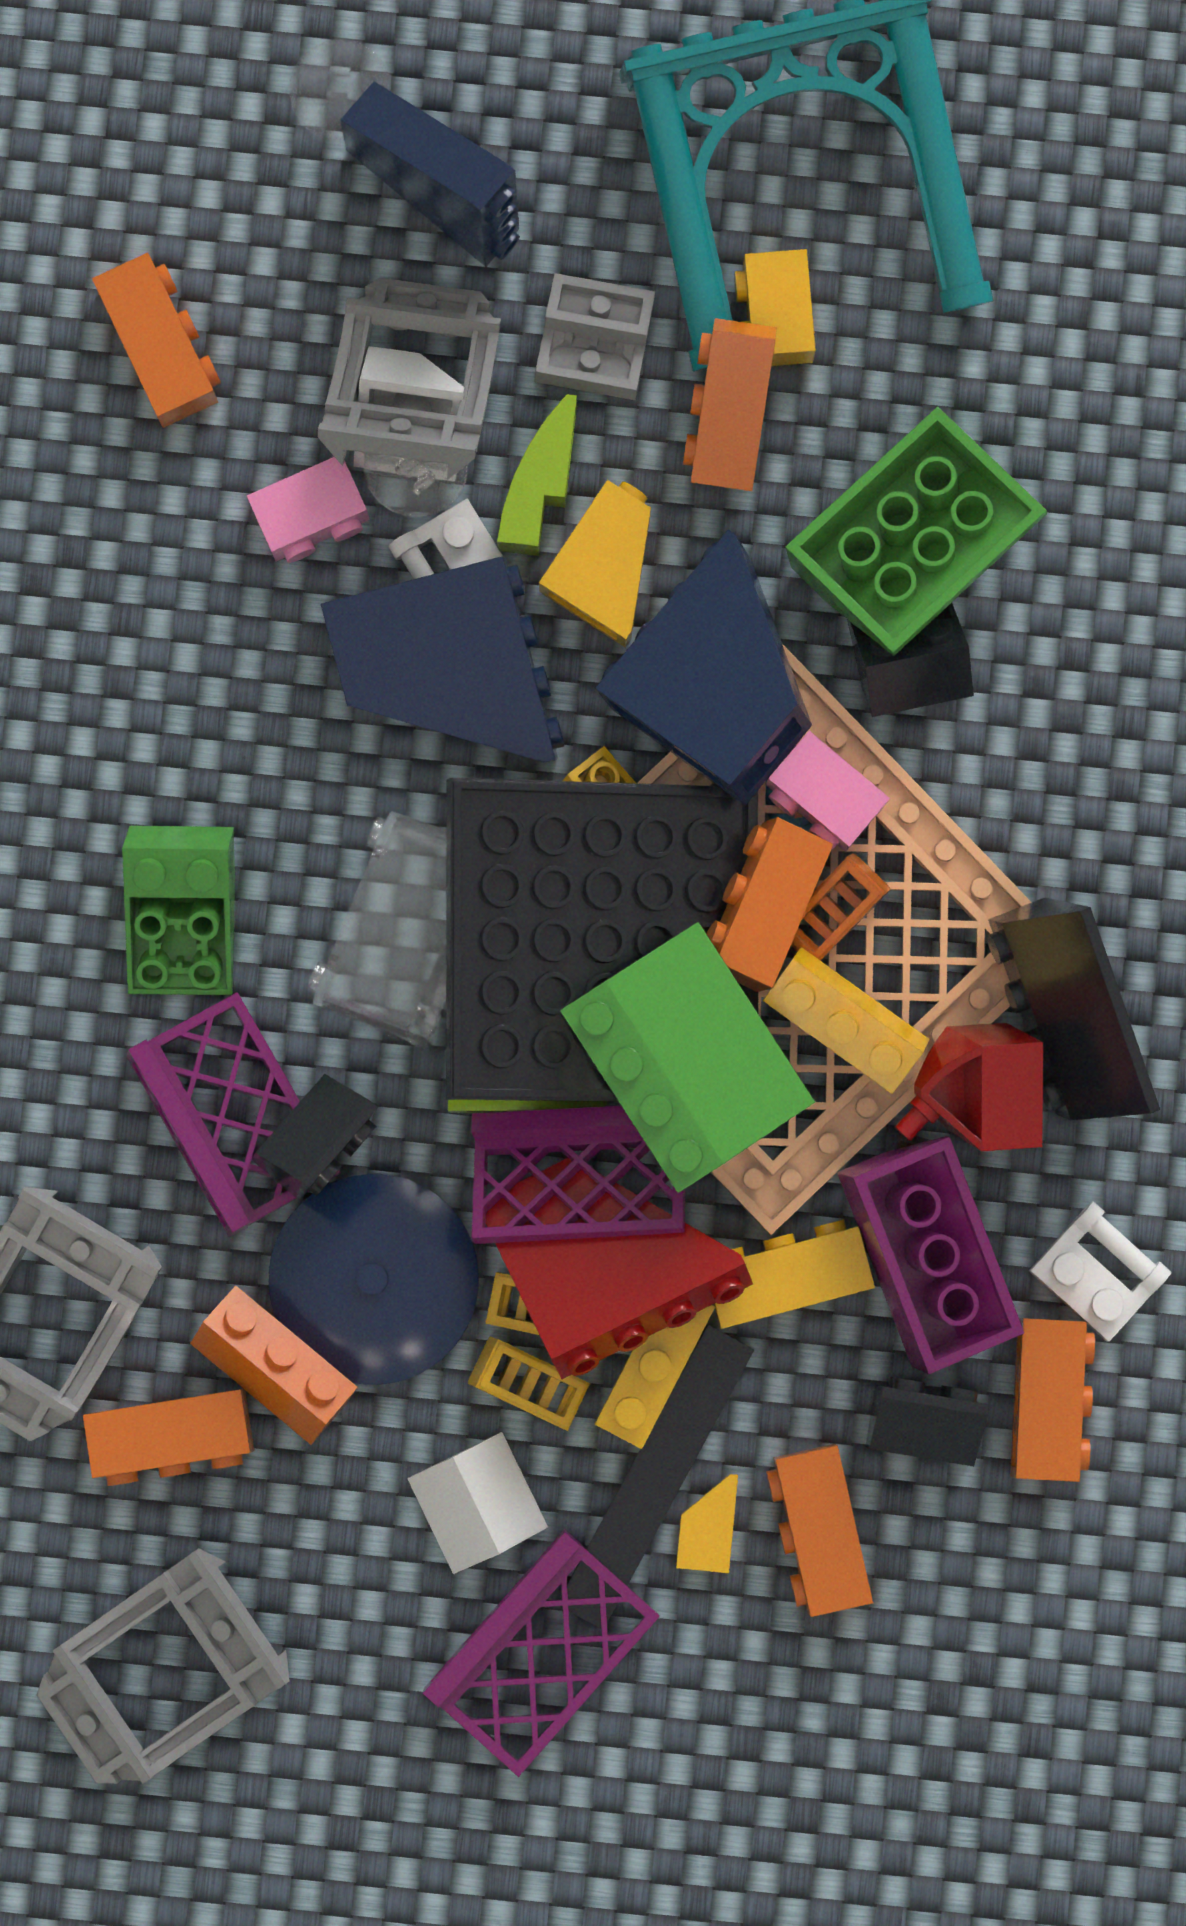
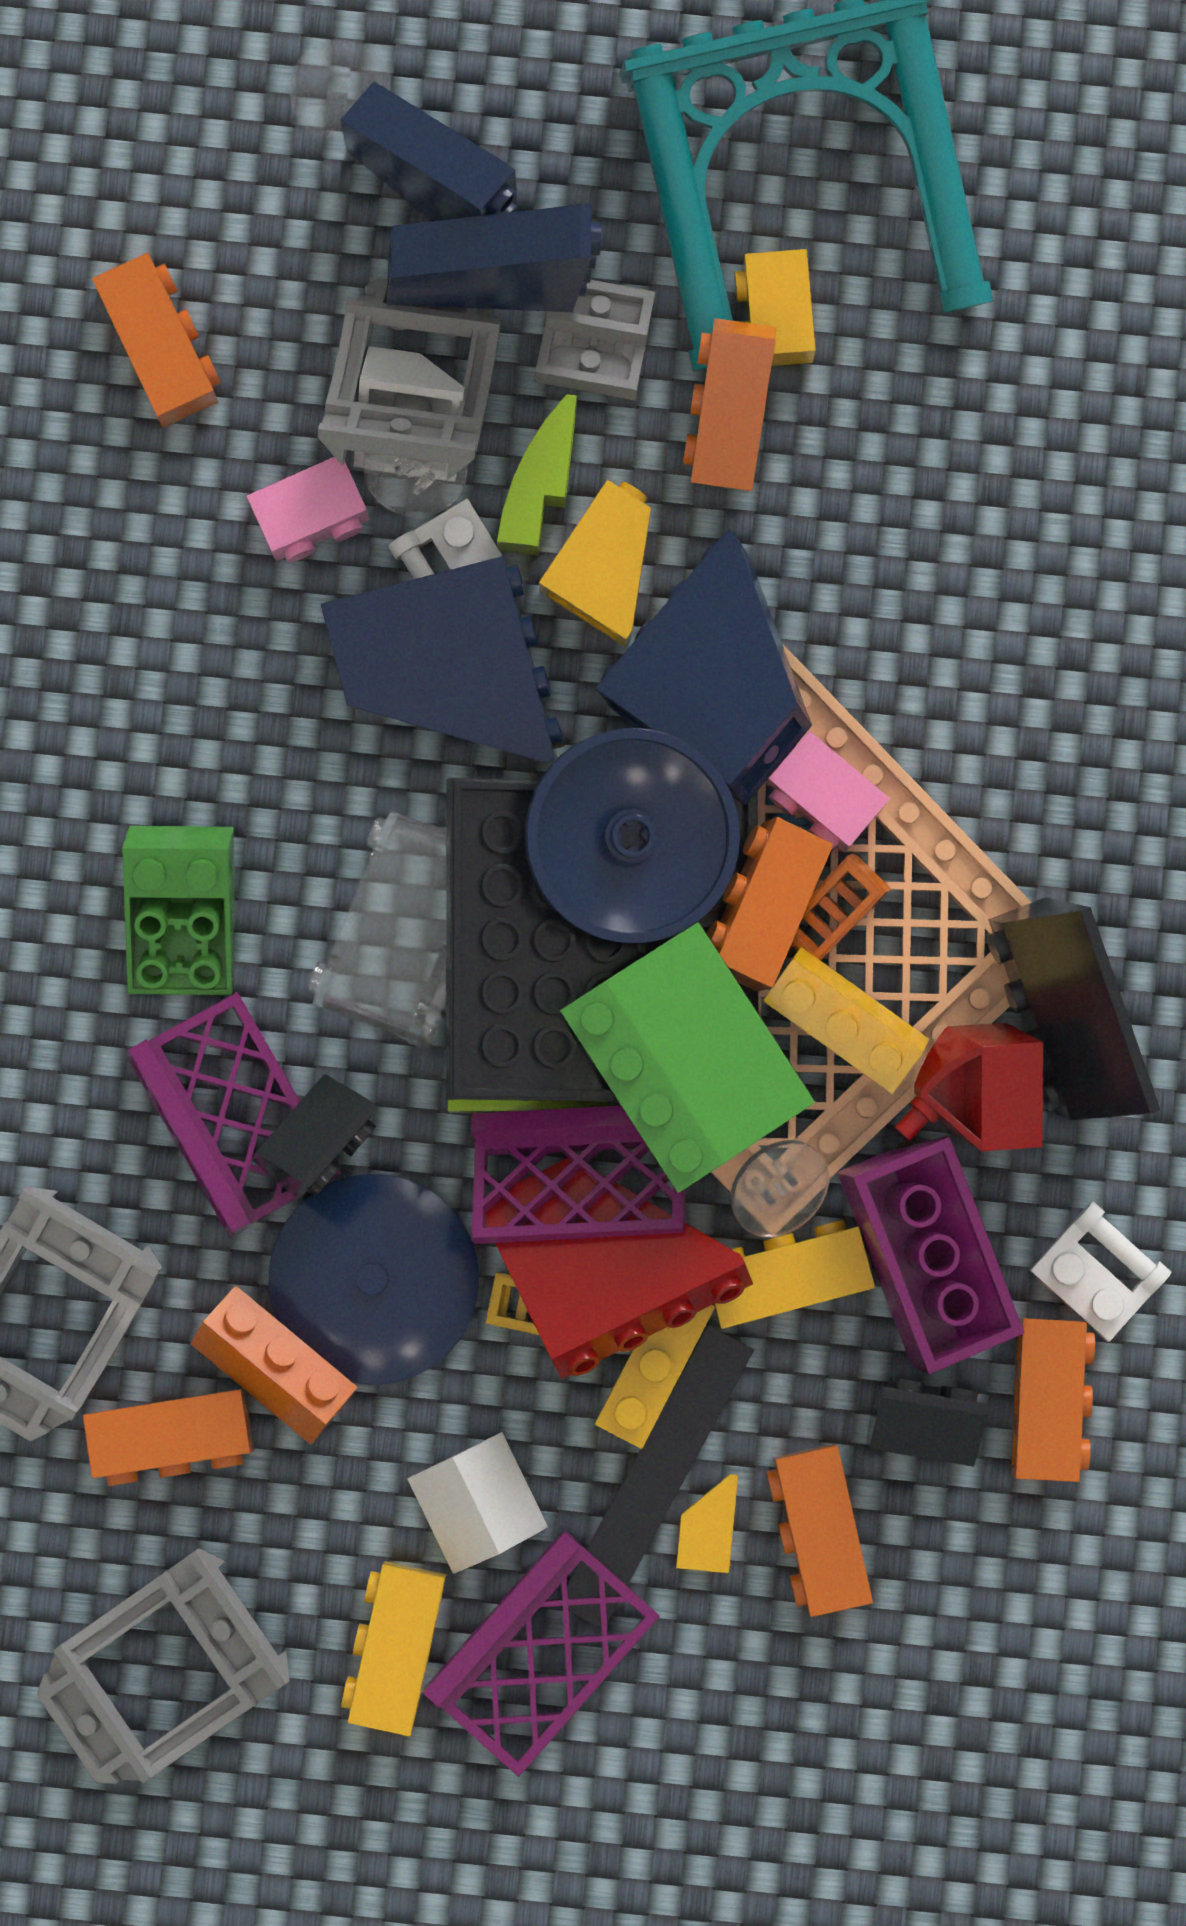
yellow slope [468,1336,590,1431] -> none
bright green slope [785,406,1047,656] -> none
black slope [847,603,974,717] -> none
none -> yellow brick [341,1561,447,1737]
none -> dark blue slope [387,204,601,312]
none -> dark blue dish [525,728,740,943]
none -> clear piece [730,1140,829,1237]

